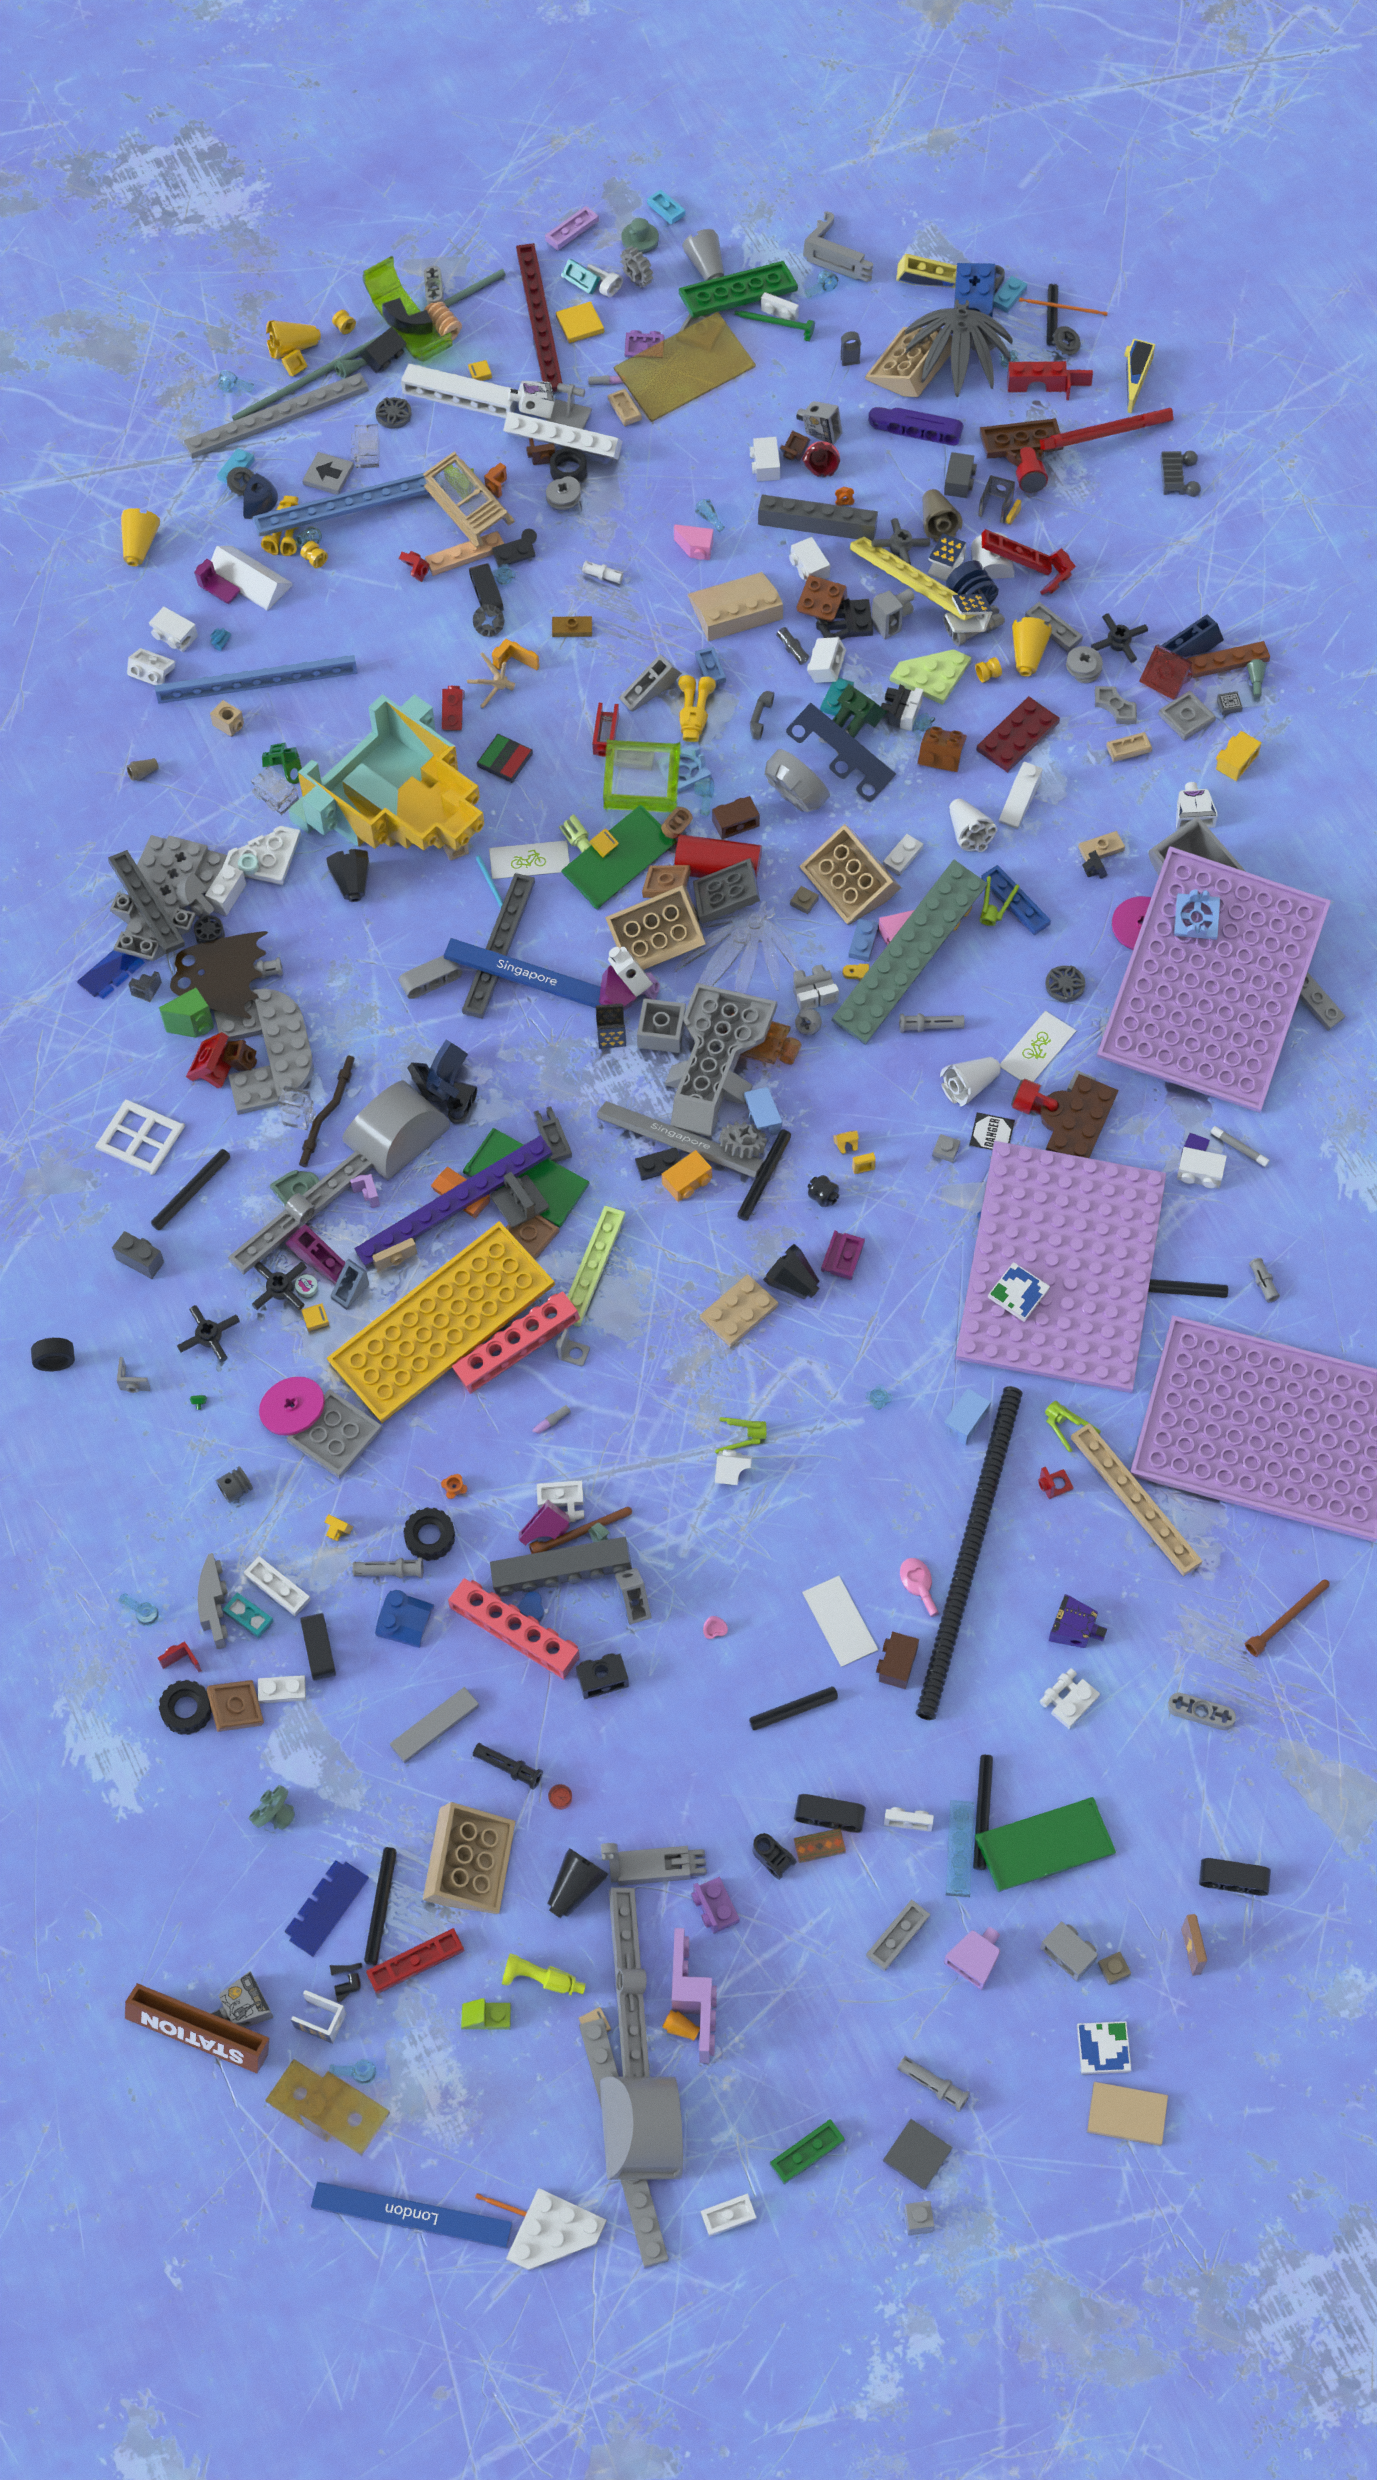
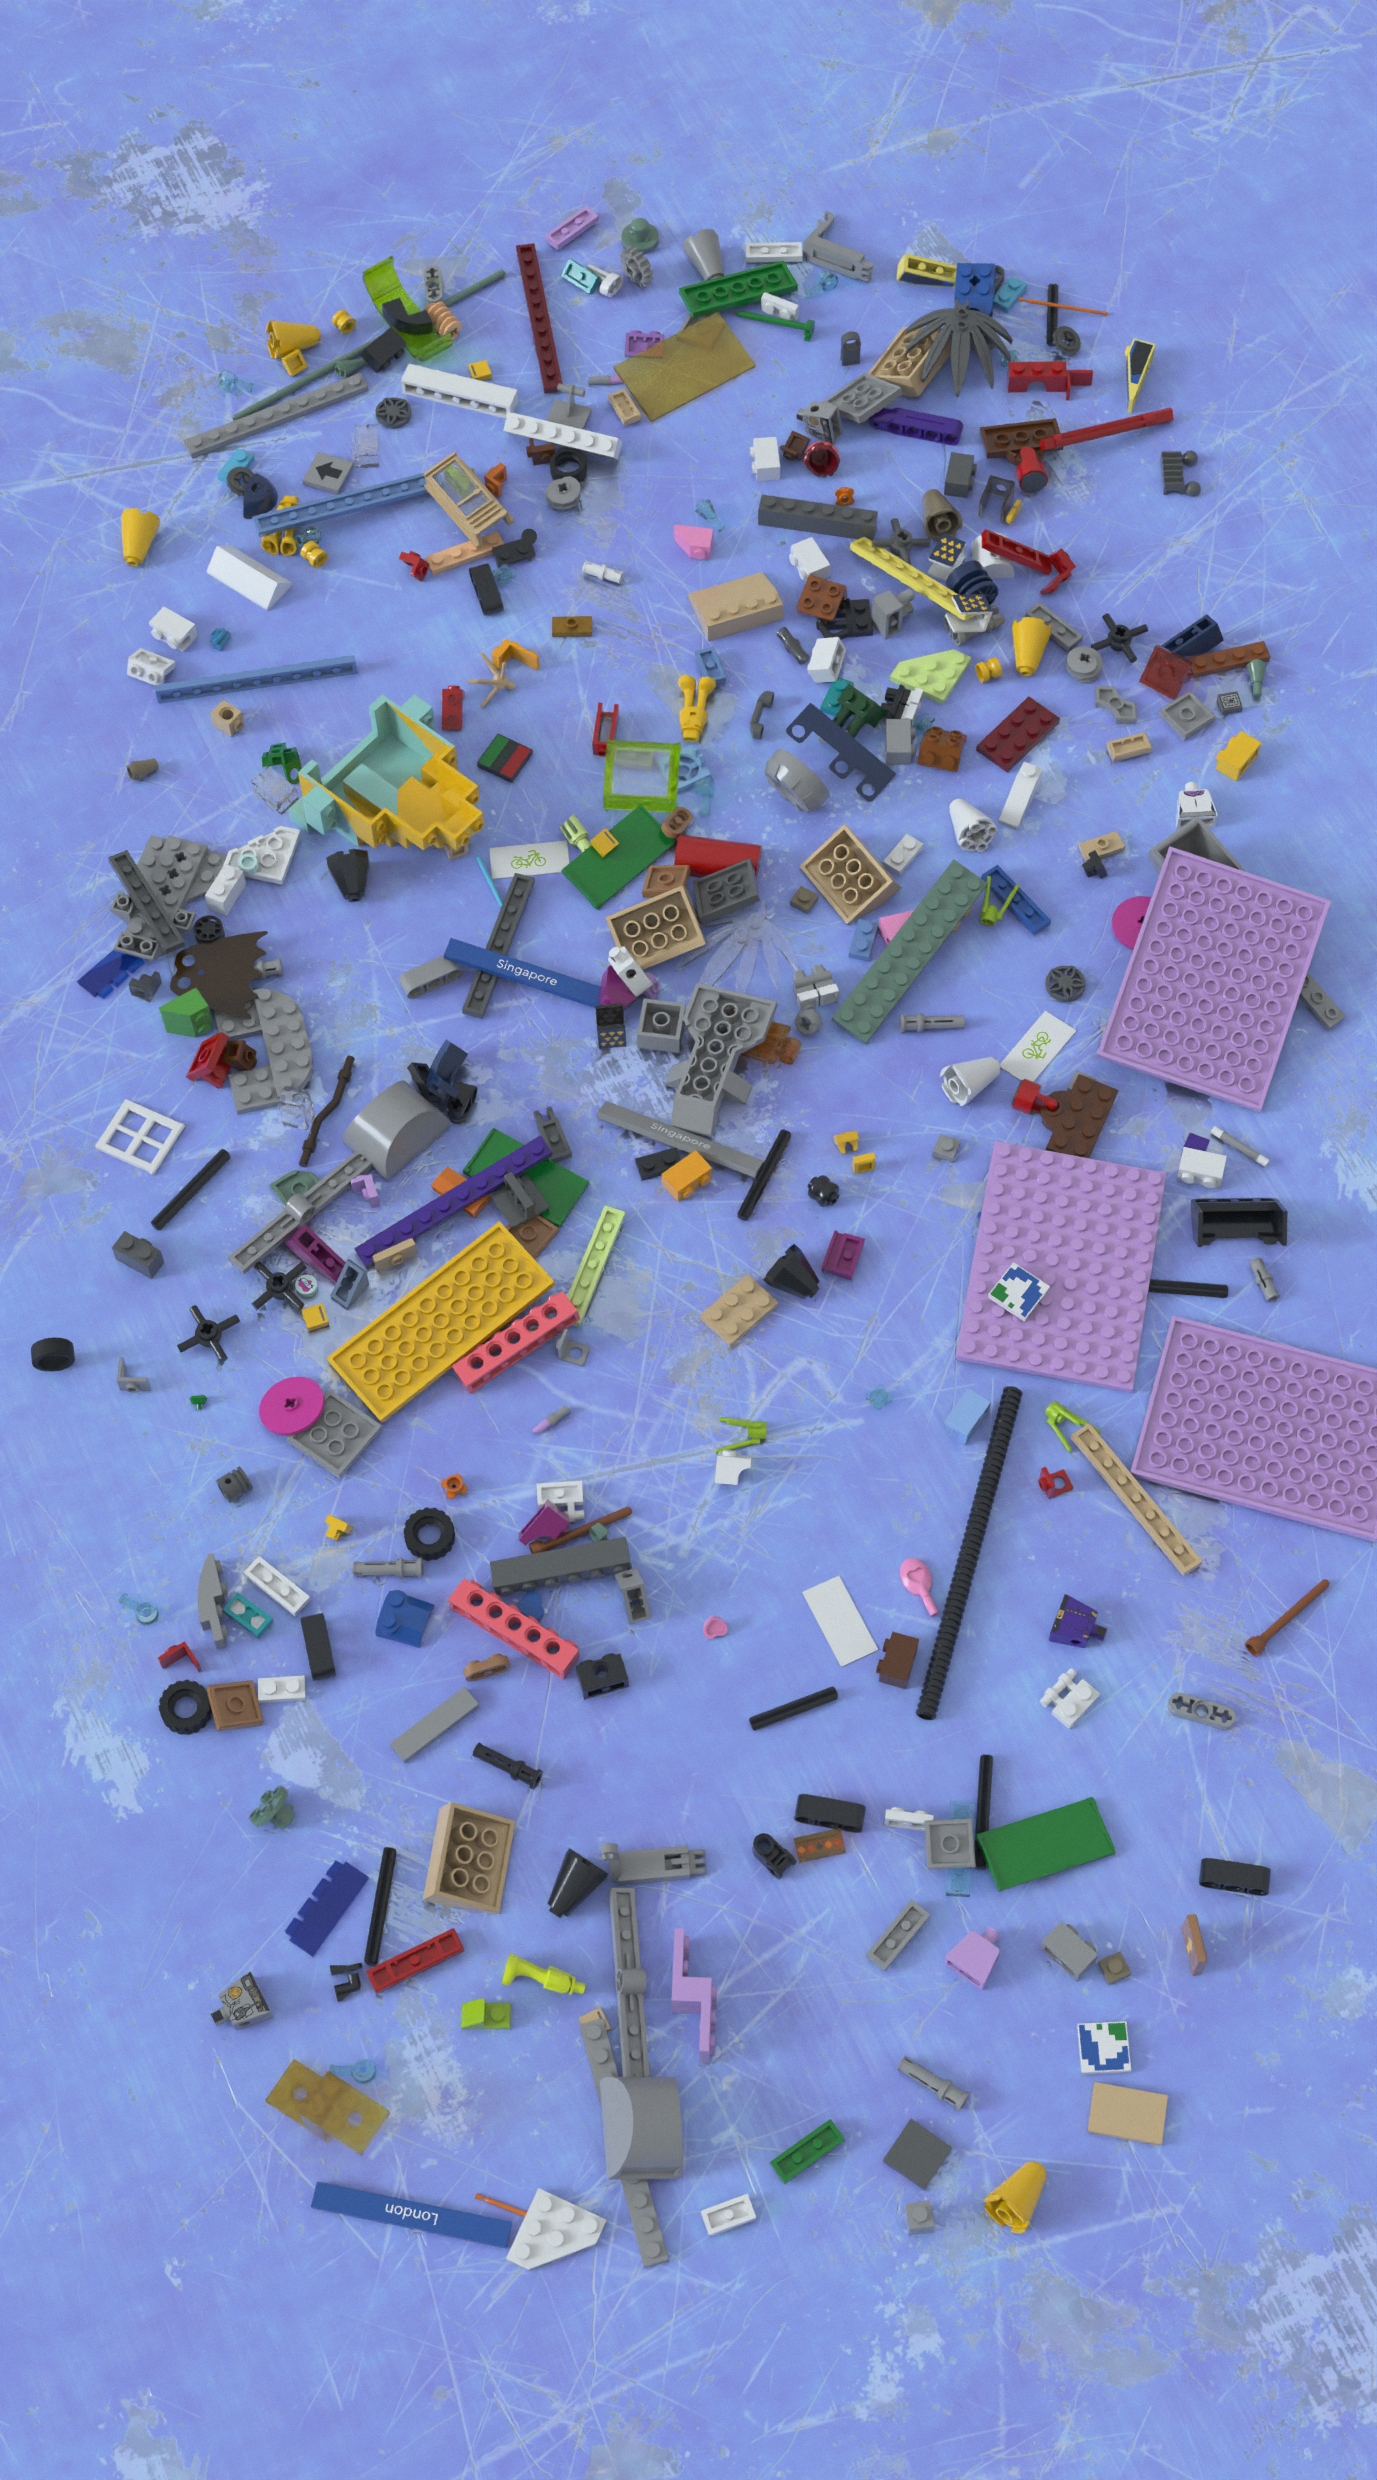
dark orange brick [125,1983,270,2073] -> none
light grey brick [176,872,215,918] -> none
magenta bracket [194,558,240,604] -> none
white piece [291,1990,346,2044] -> none
dark grey gear [473,604,505,637] -> none
white torso [508,381,554,419] -> none
clear red tile [548,1784,572,1810] -> none
yellow tile [555,301,604,343] -> none
light grey slope [619,654,682,712] -> none
medium azure plate [647,190,685,225] -> none
light orange cone [662,2010,700,2041] -> none
medium lavender bracket [691,1877,740,1934] -> none
reddish brown brick [712,796,760,840] -> none
light grey gear [719,1121,767,1159] -> none
light blue panel [744,1087,782,1135] -> none
yellow piece [842,964,869,981] -> none
sticker [969,1112,1015,1150] -> none
light blue piece [1174,889,1220,940] -> none
none -> medium nougat plate [463,1653,510,1682]
none -> white plate [746,242,802,263]
none -> light grey plate [822,373,903,424]
none -> light grey brick [885,719,915,764]
none -> light grey tile [924,1818,976,1870]
none -> yellow cone [984,2161,1047,2234]
none -> black windscreen [1191,1198,1288,1247]

